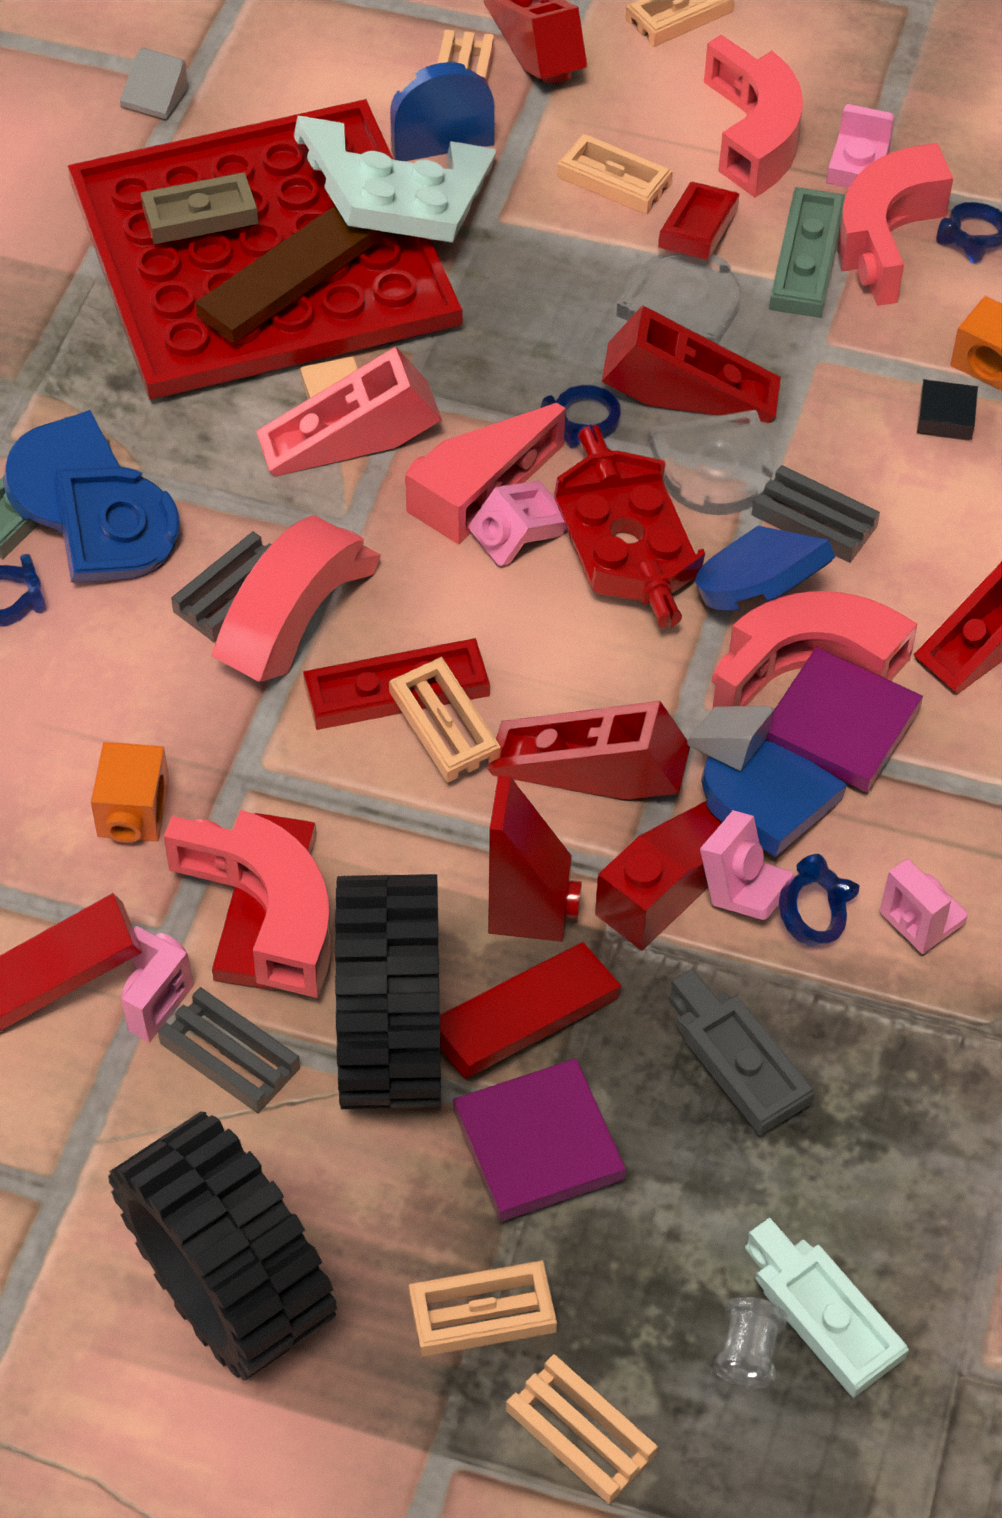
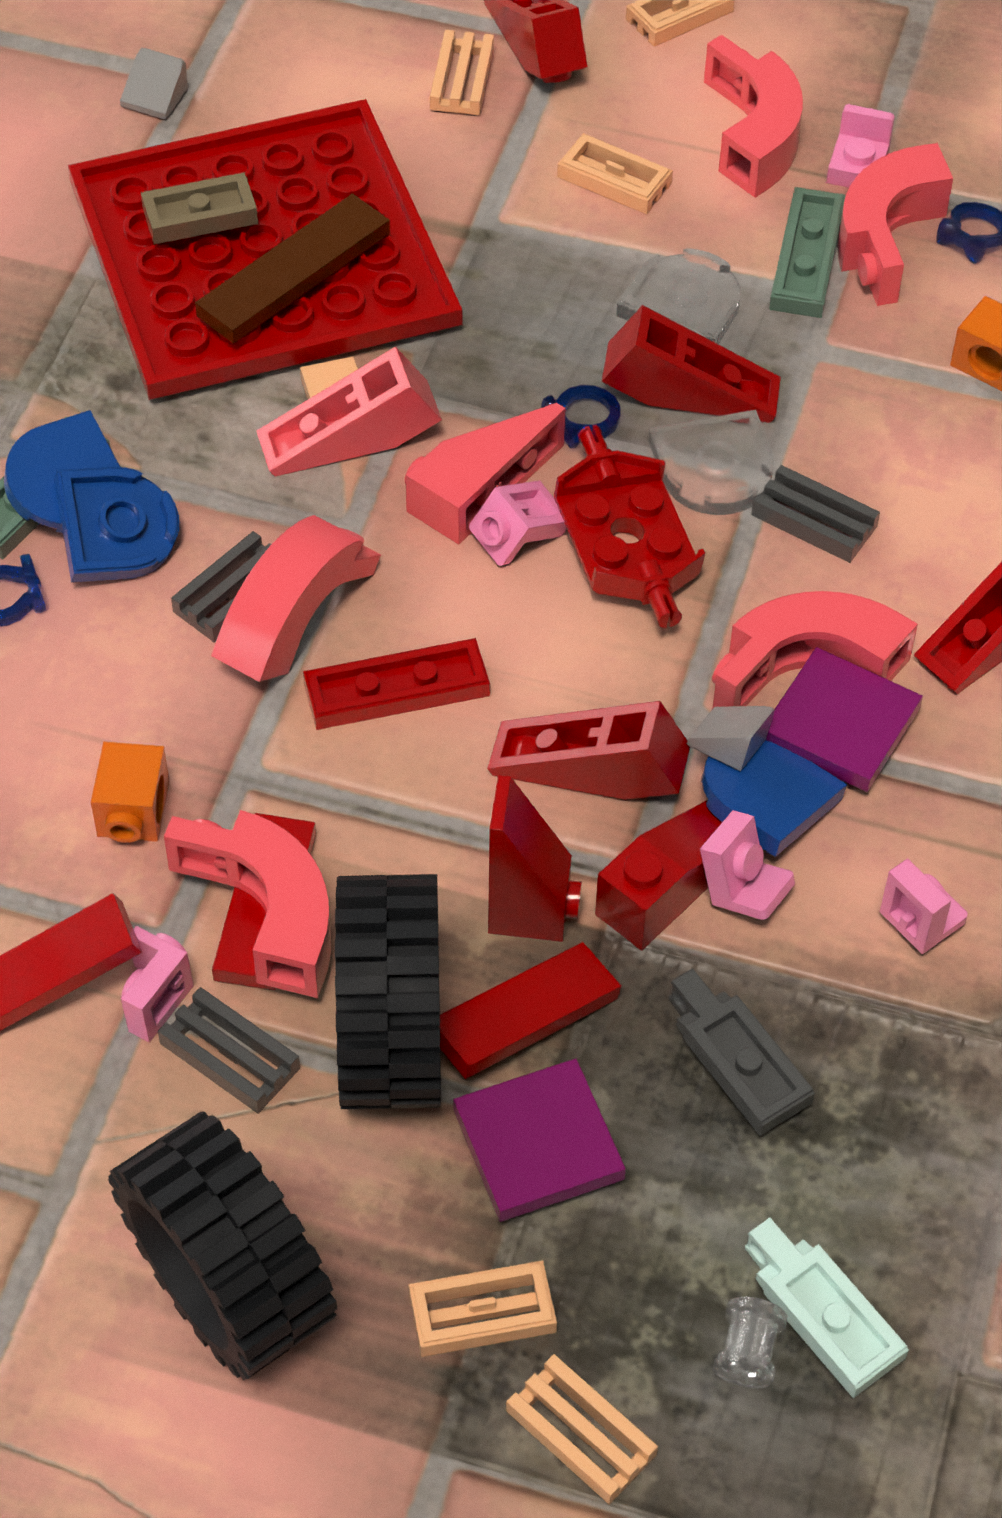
light aqua wing [294,116,496,242] -> none
light nougat tile [389,657,501,783] -> none
blue tile [390,62,495,161] -> none
red tile [658,181,740,260] -> none
blue tile [696,526,835,611] -> none
clear blue piece [779,854,860,947] -> none
black tile [917,379,978,440] -> none

